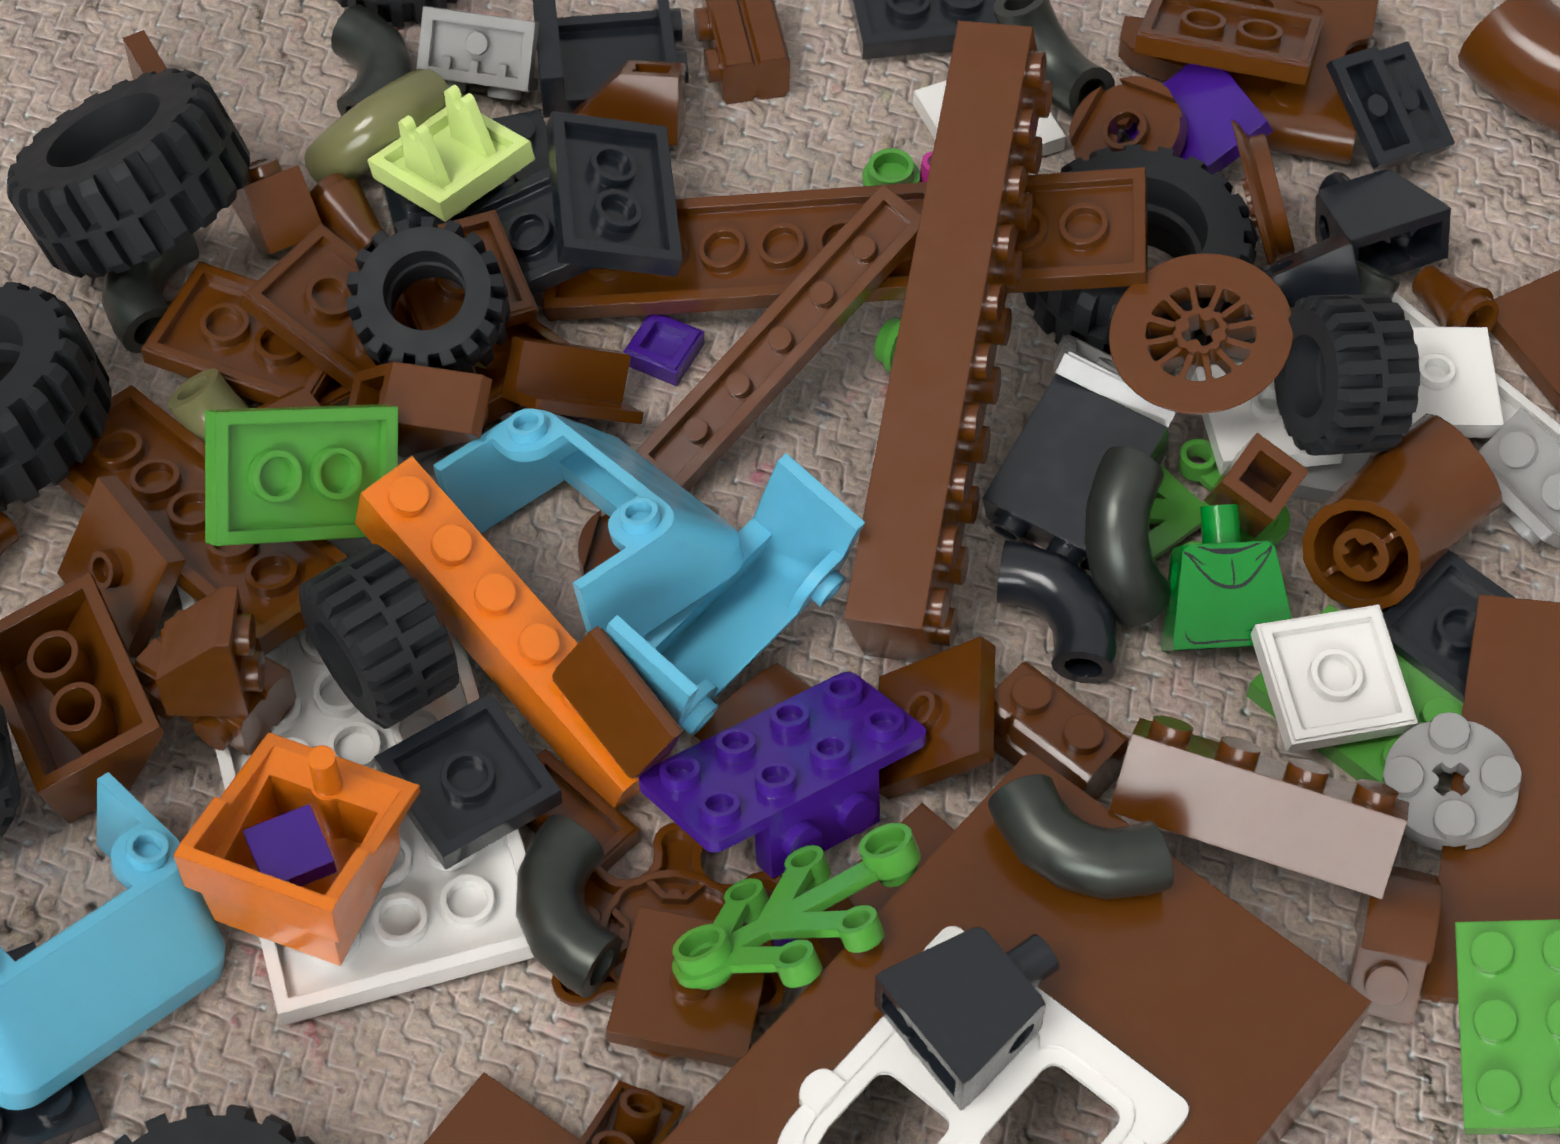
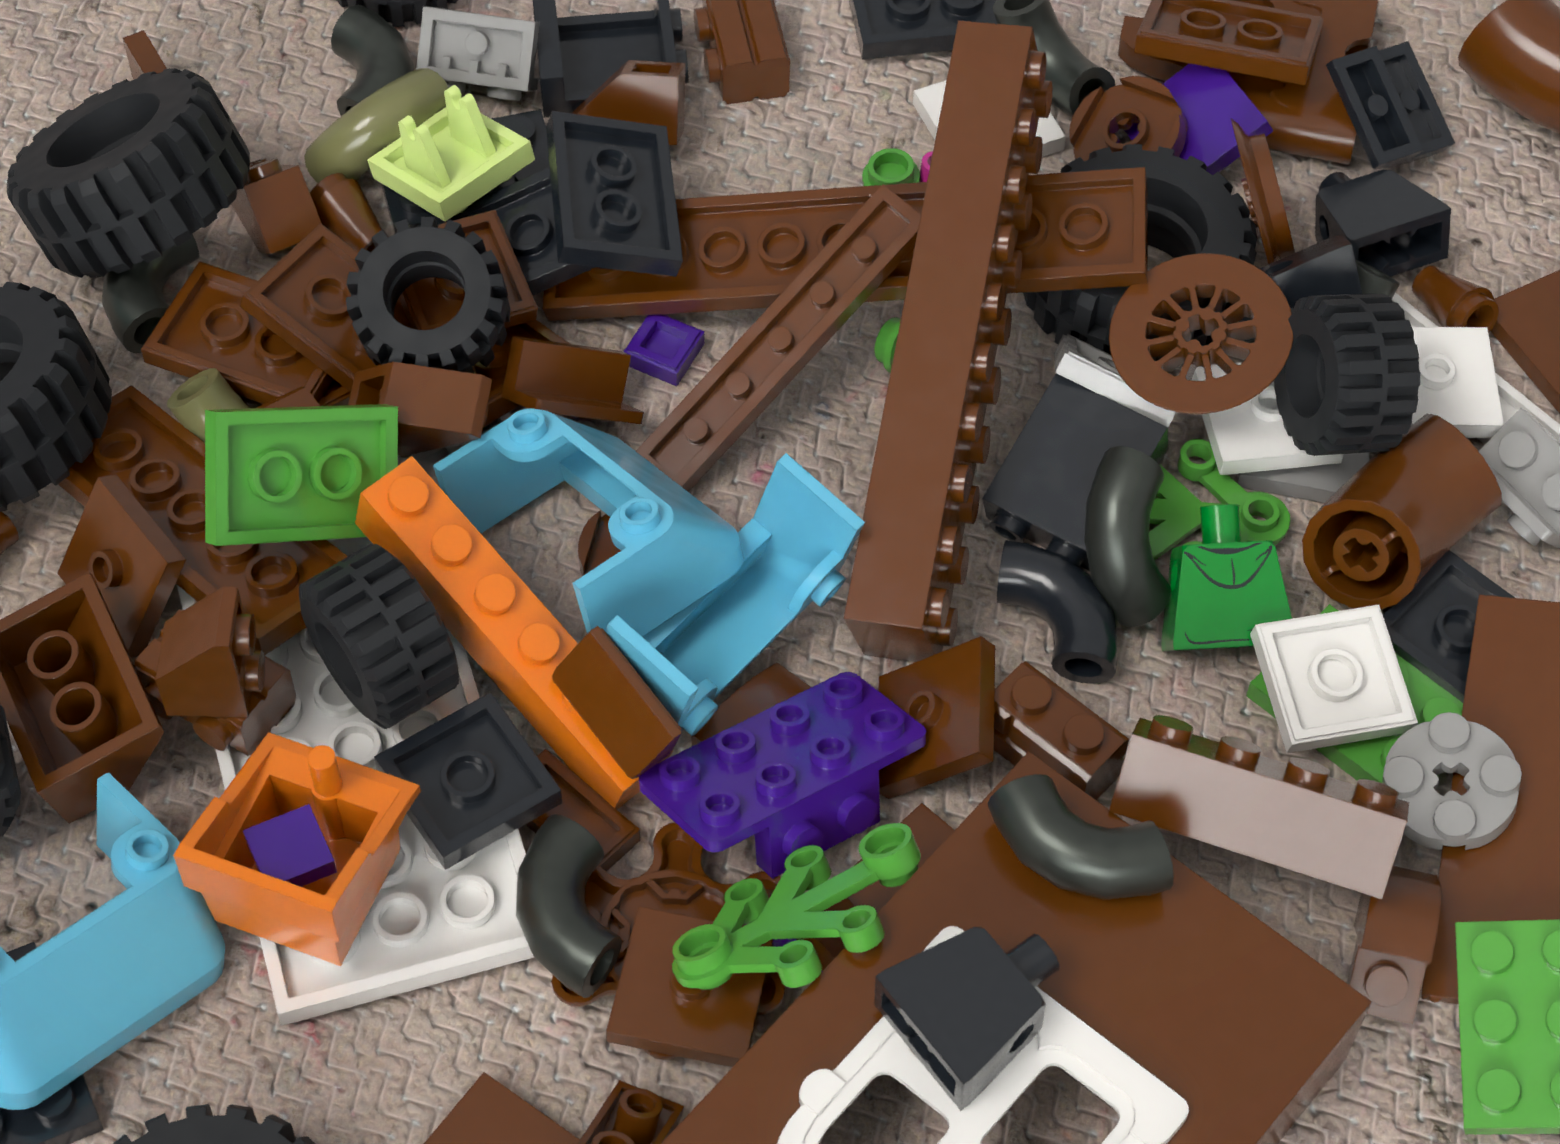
reddish brown brick [1203,433,1309,538] -> none

